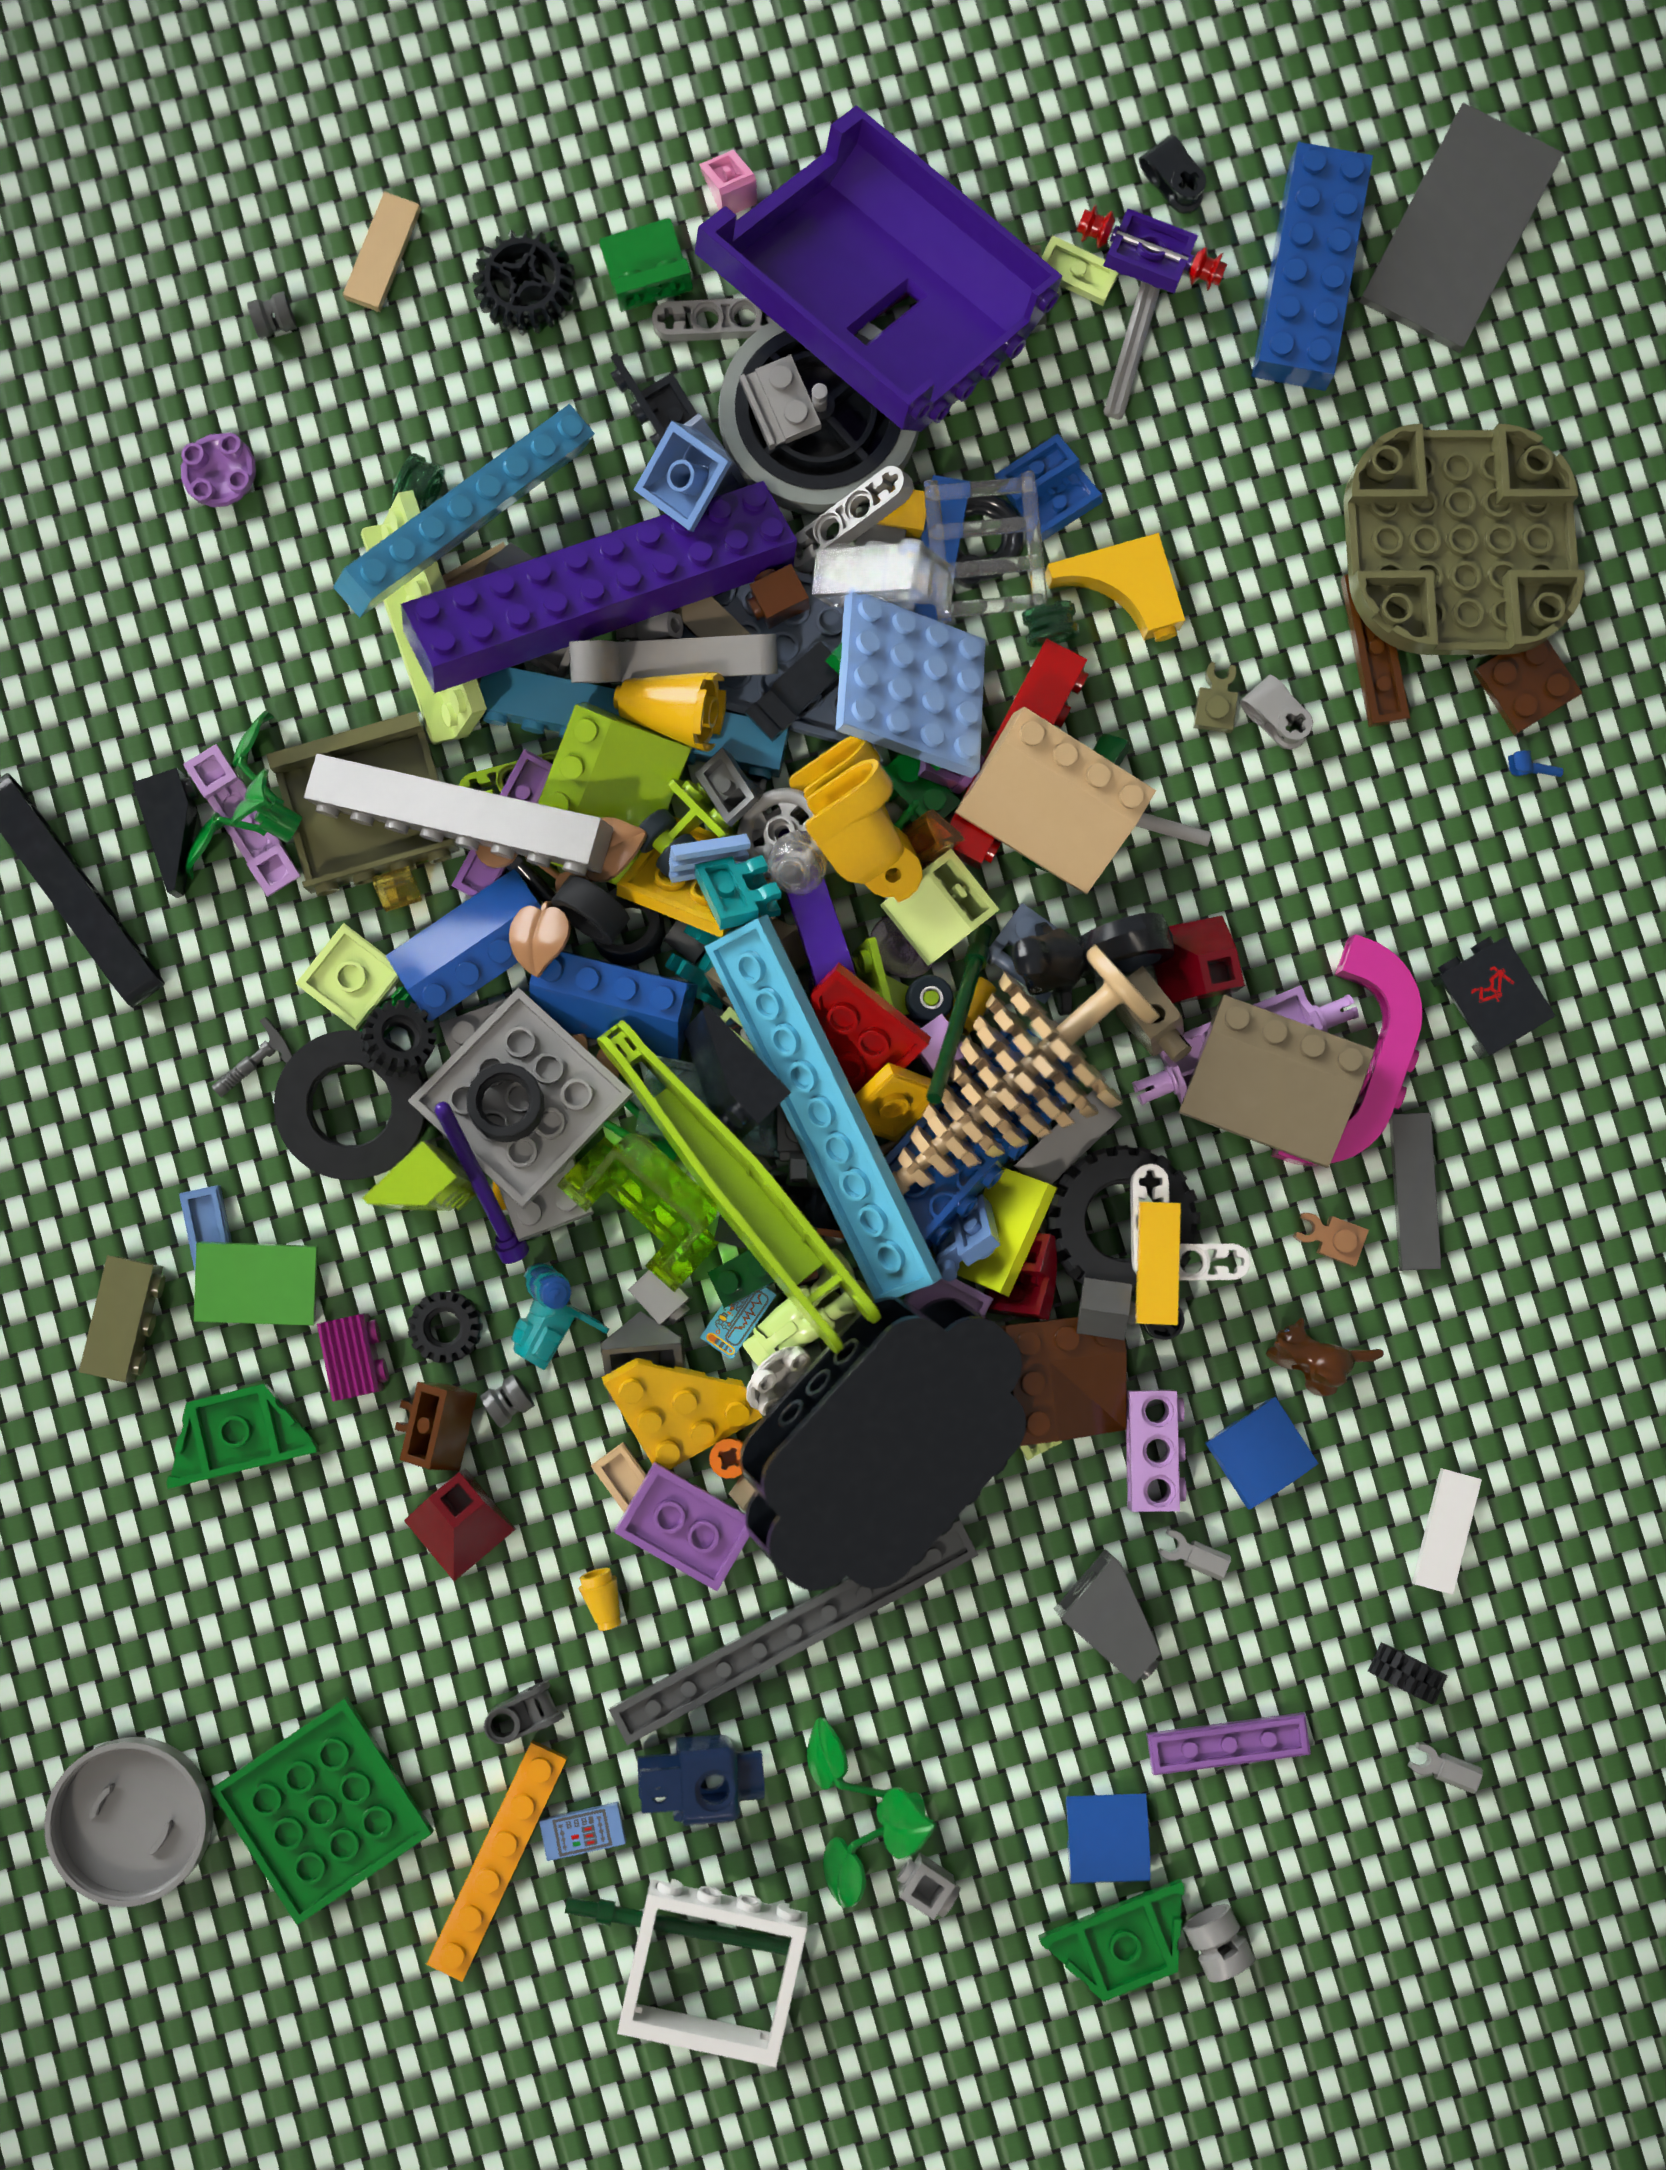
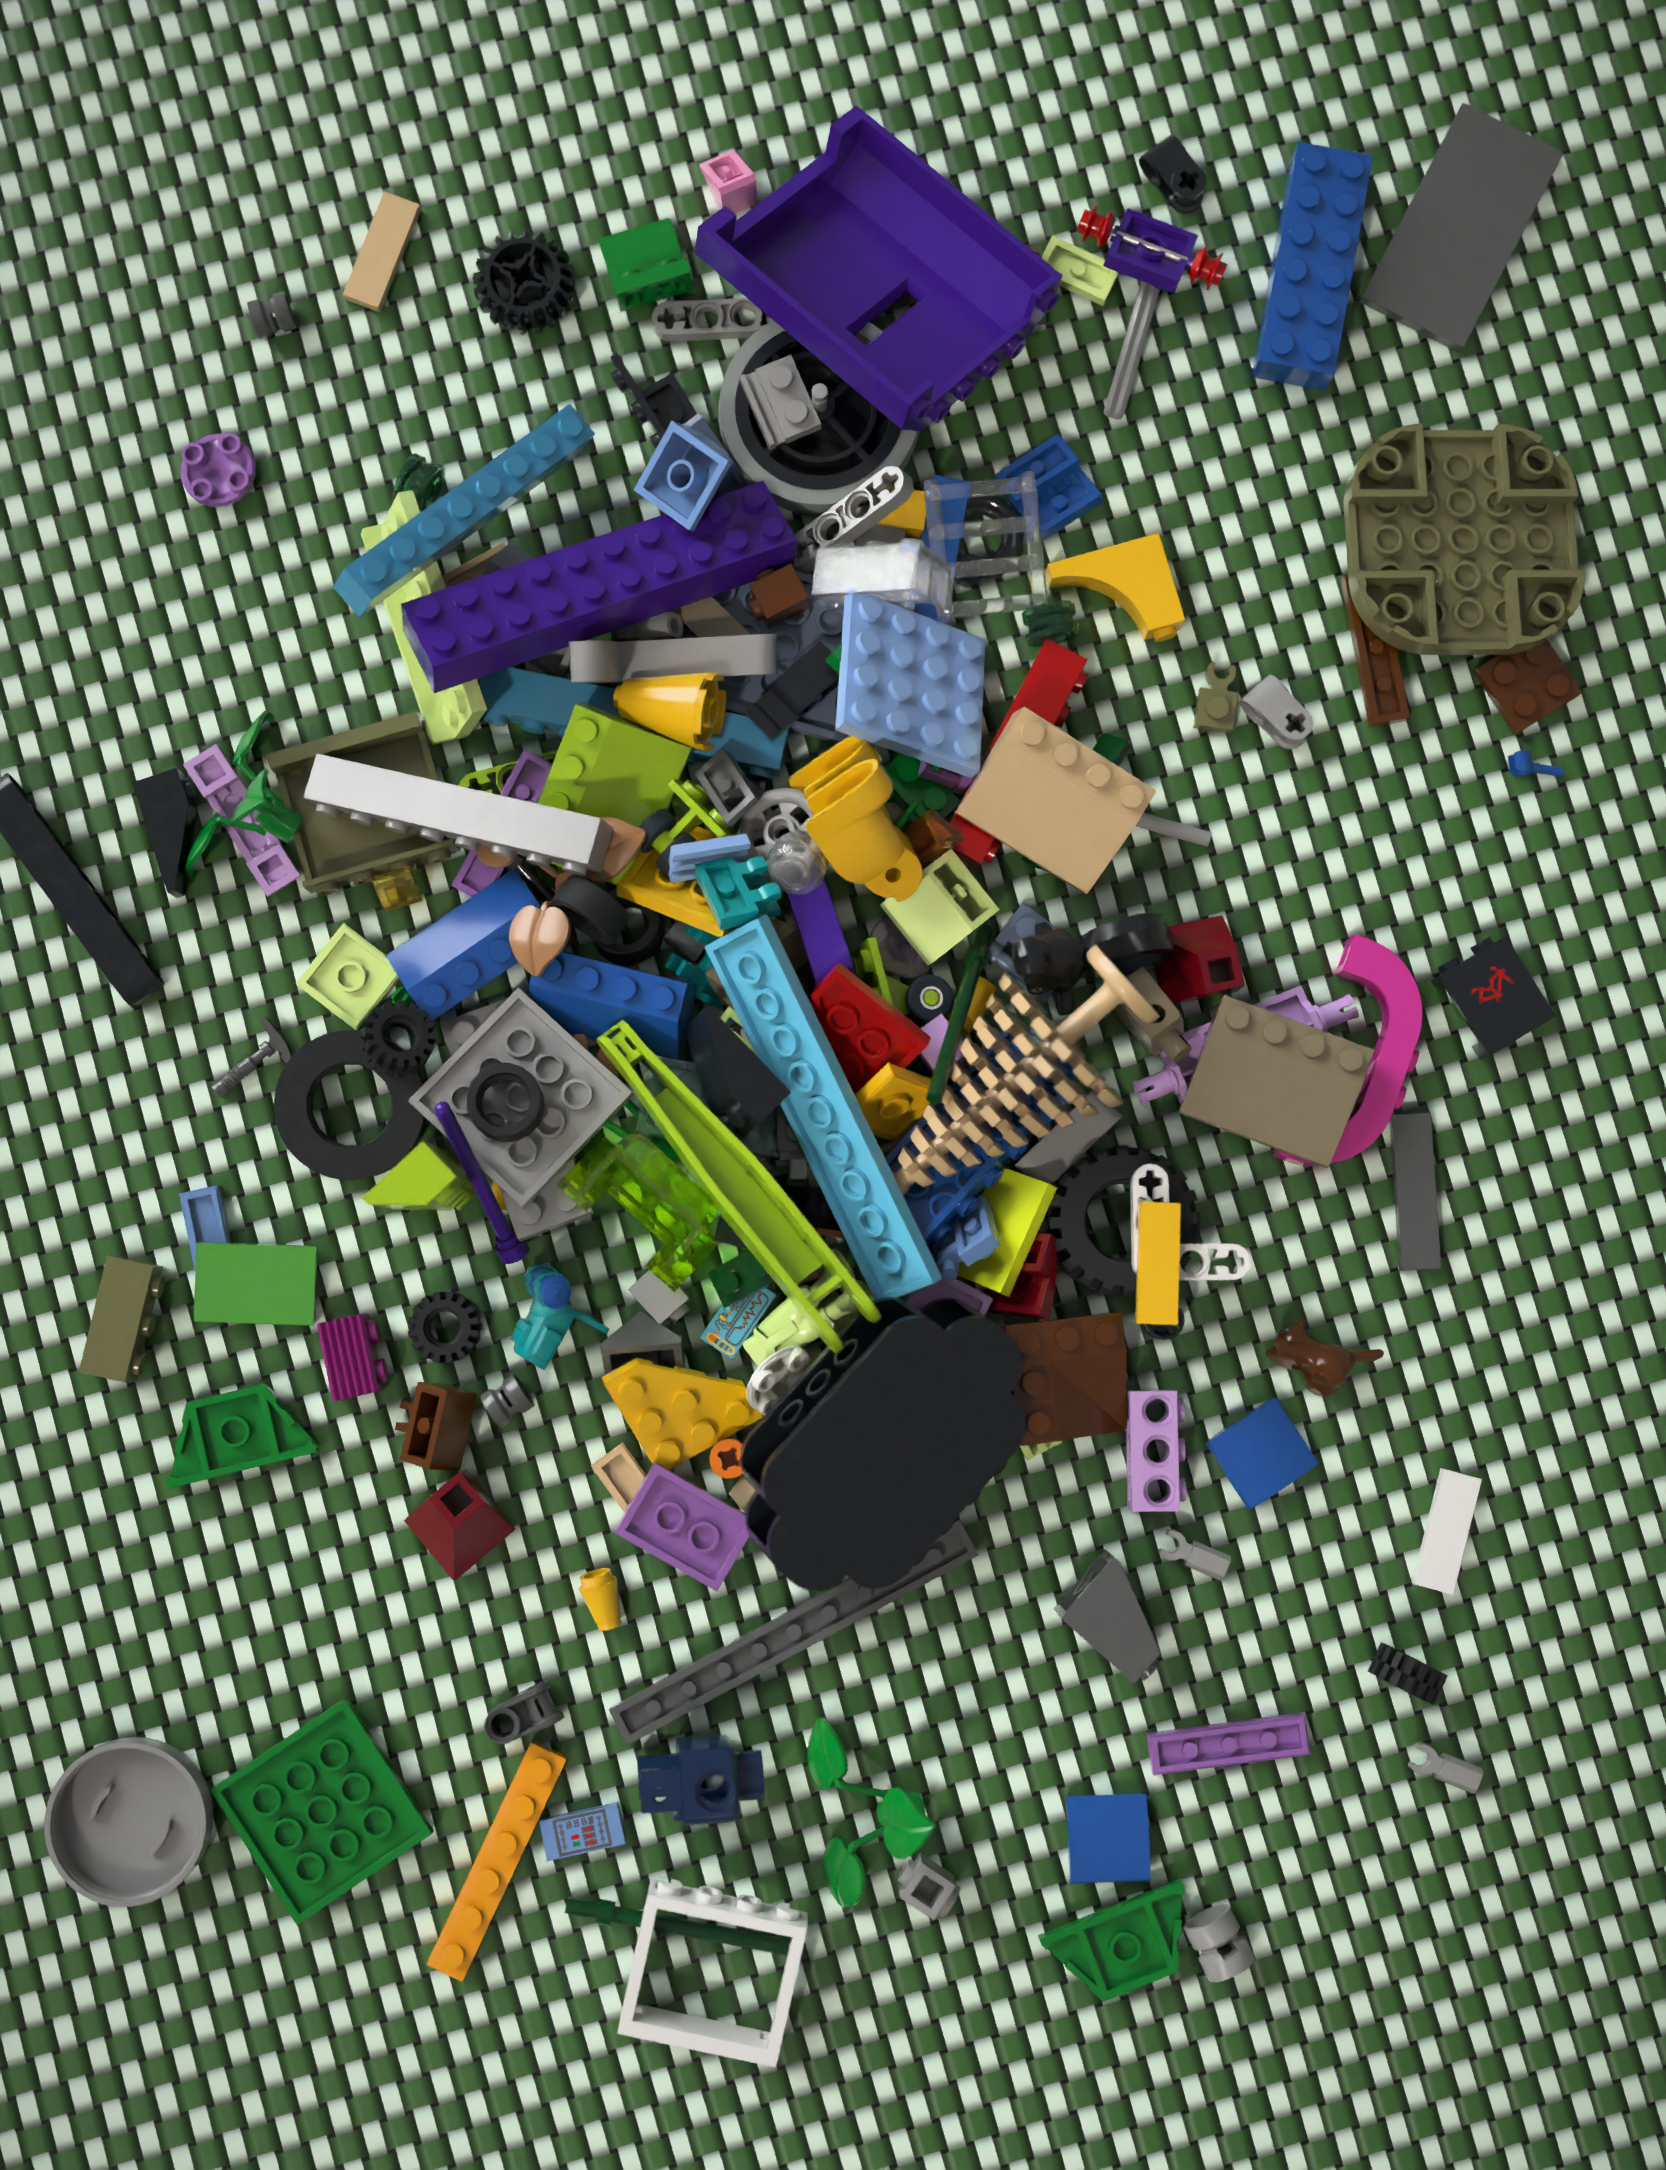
dark grey brick [1076,1277,1136,1340] -> none
medium nougat plate [1293,1213,1369,1267] -> none

